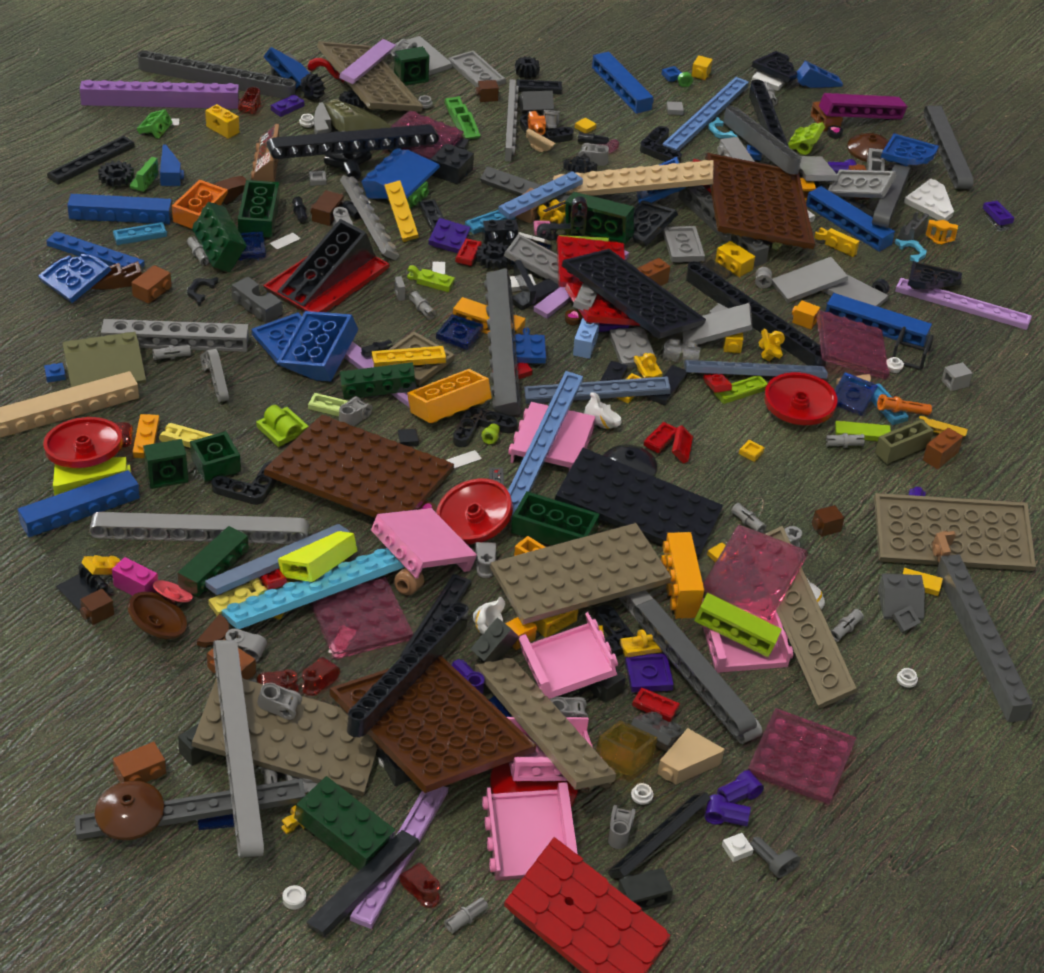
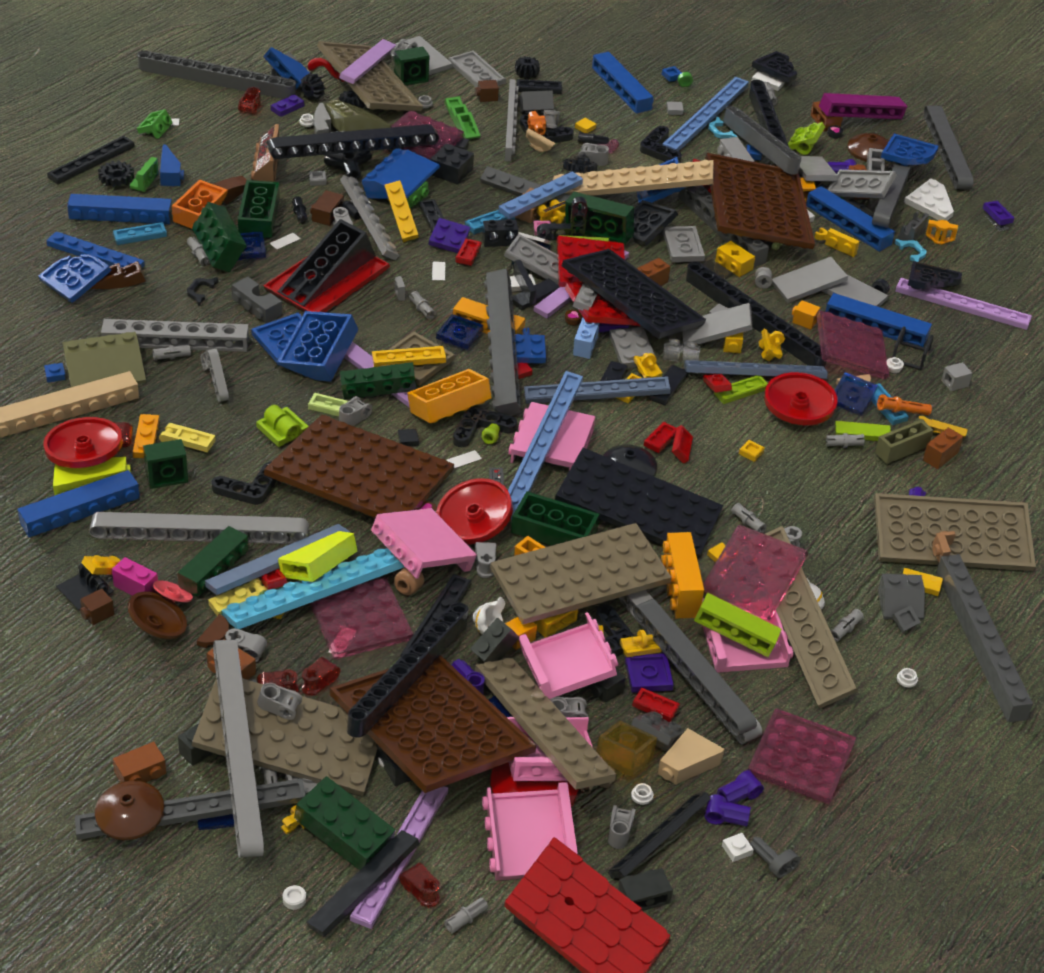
medium lavender brick [80,80,239,109] -> none
dark orange brick [131,265,172,304] -> none
dark green brick [190,431,241,482] -> none
yellow brick [205,104,240,139] -> none
black axle [361,340,393,357] -> none
lime plate [407,265,455,292] -> none
black gear [476,241,511,270] -> none
white hair [584,393,622,429] -> none
yellow brick [692,55,713,80] -> none
blue slope [797,60,843,88] -> none
reddish brown brick [812,505,844,537] -> none

